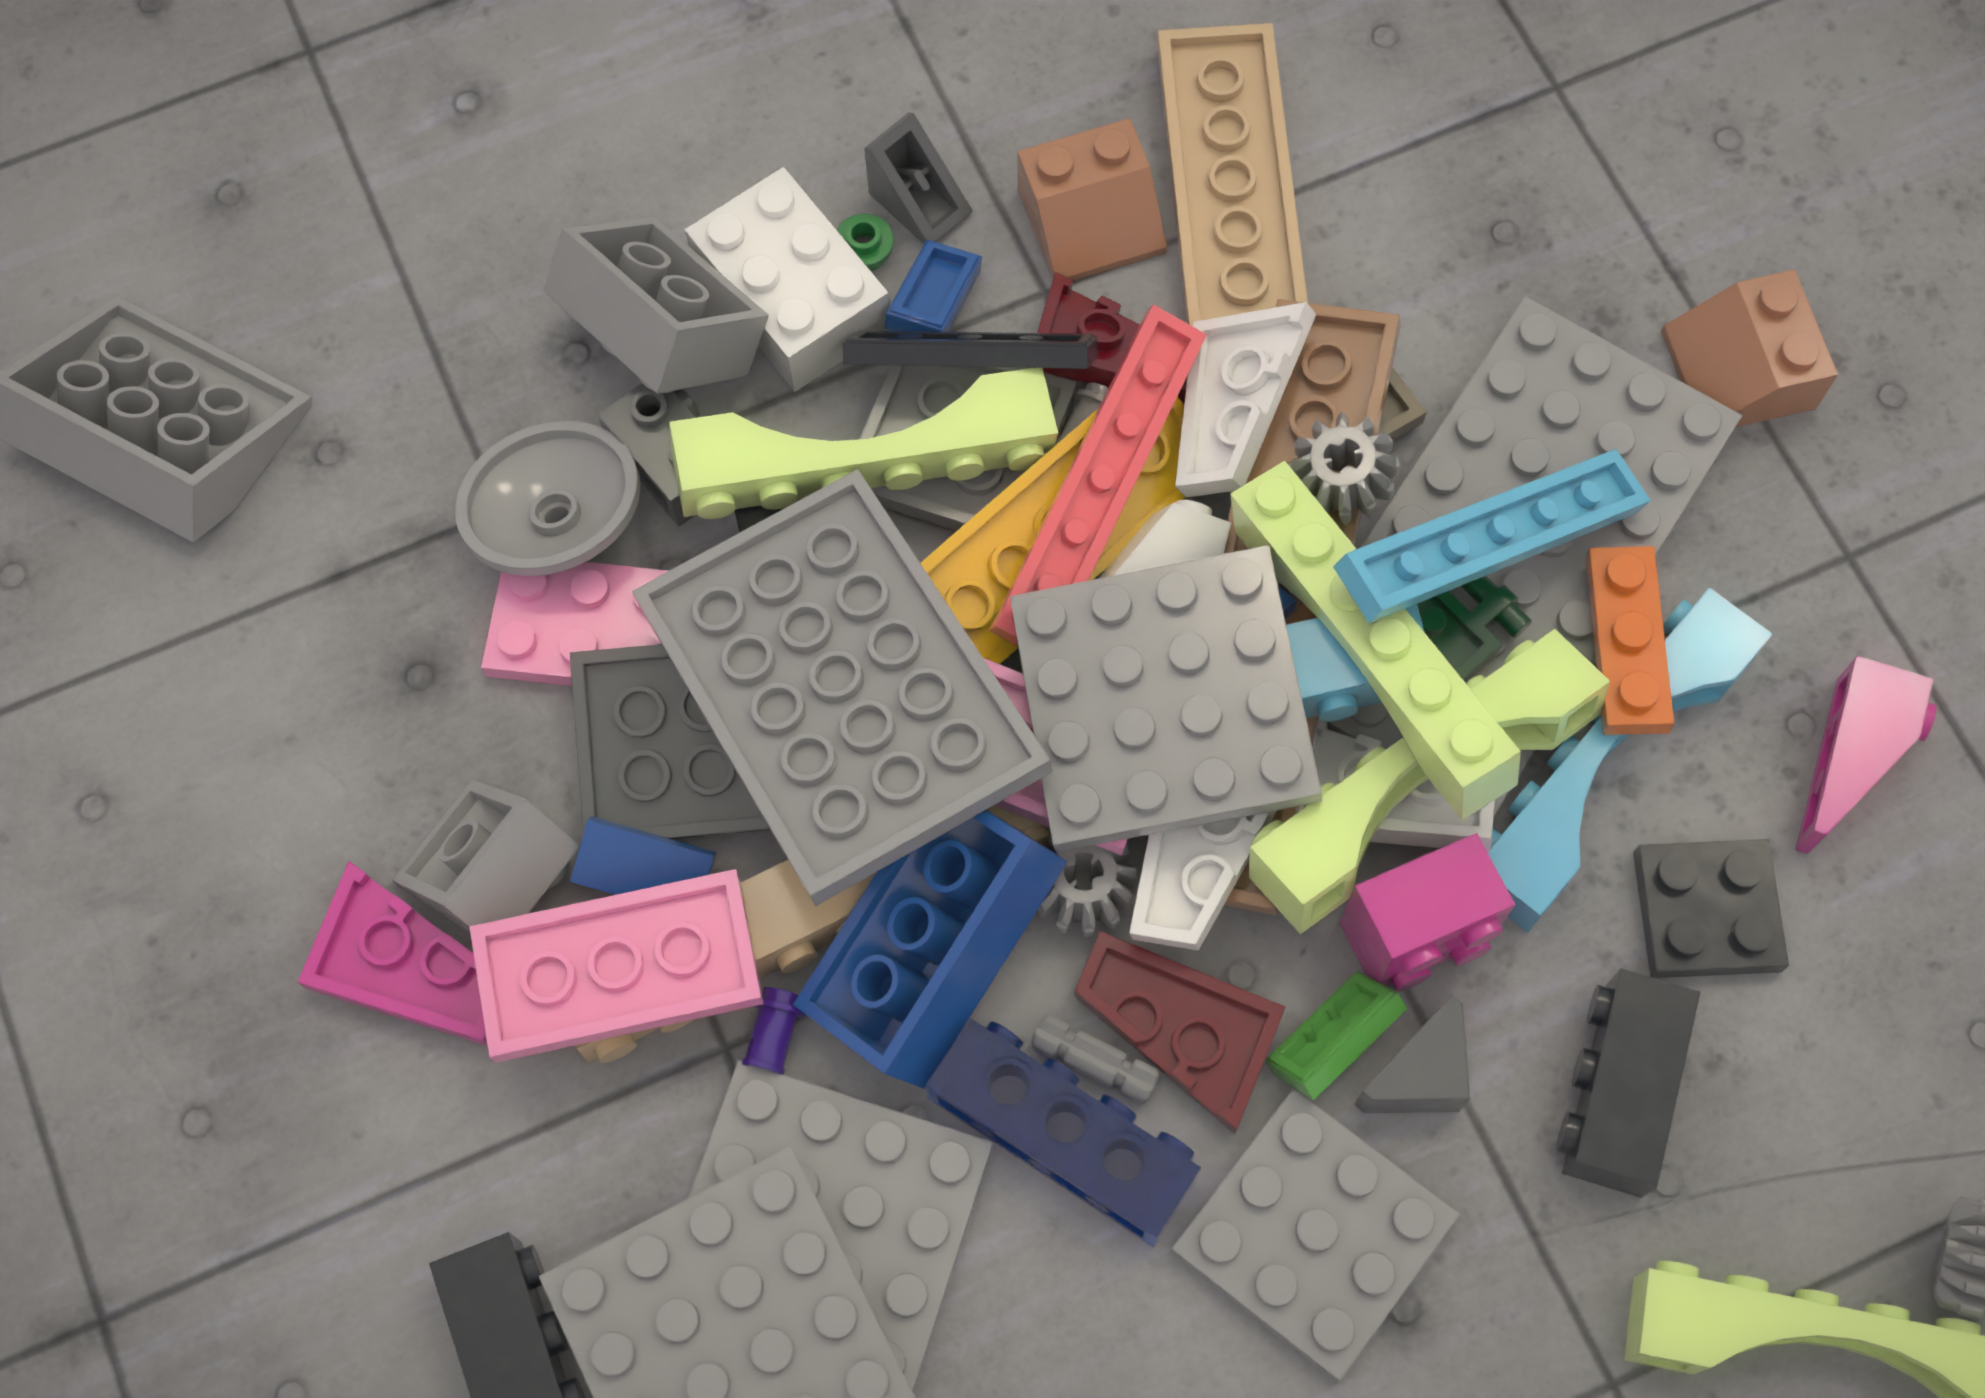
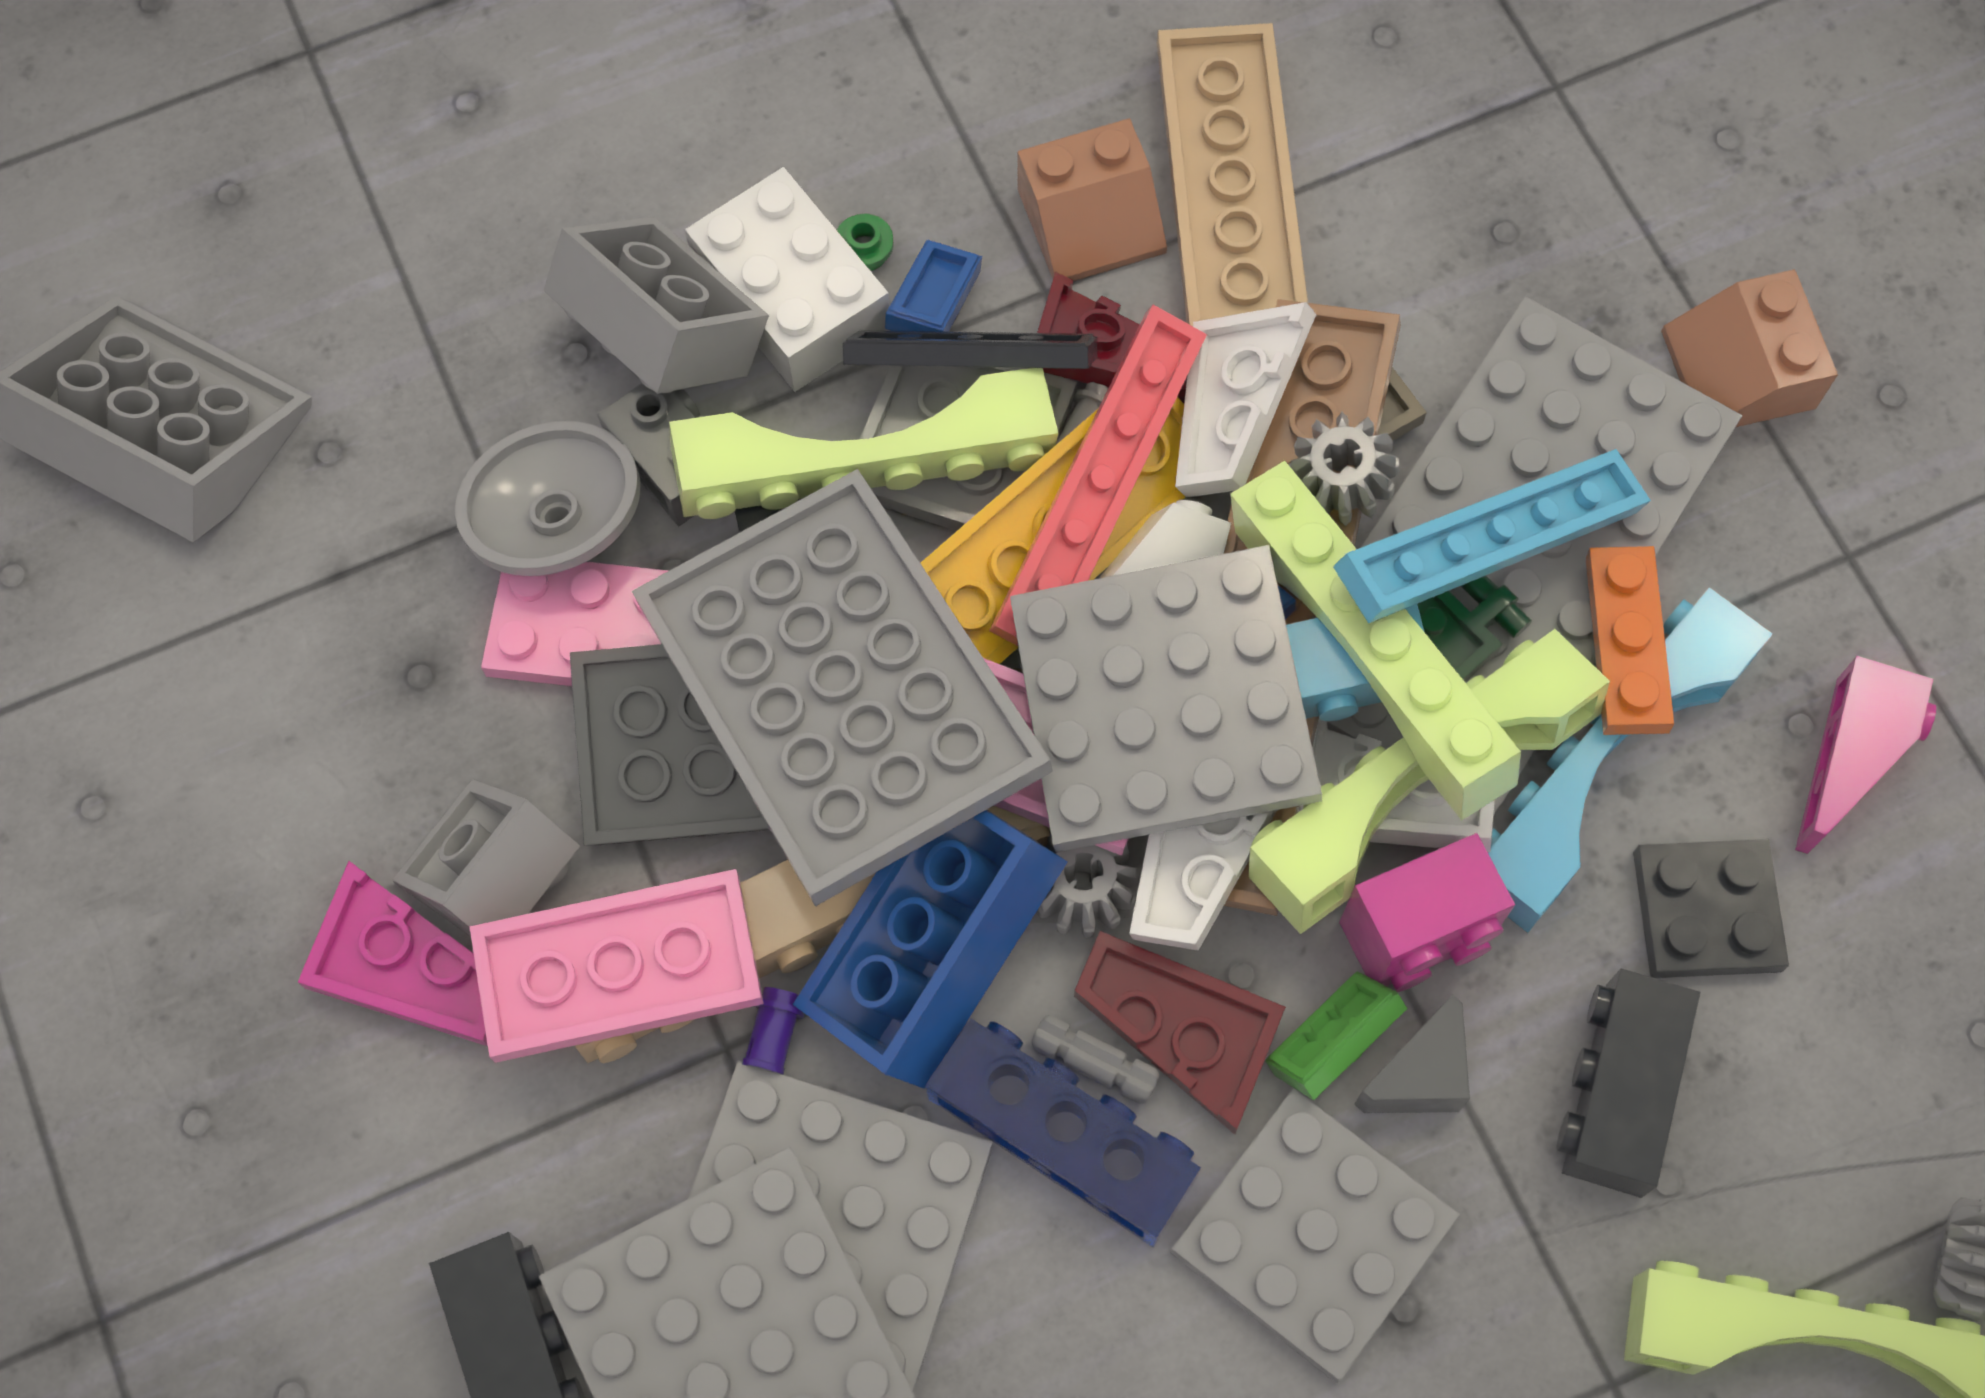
blue tile [570,816,716,895] -> none
dark grey slope [864,113,973,244] -> none

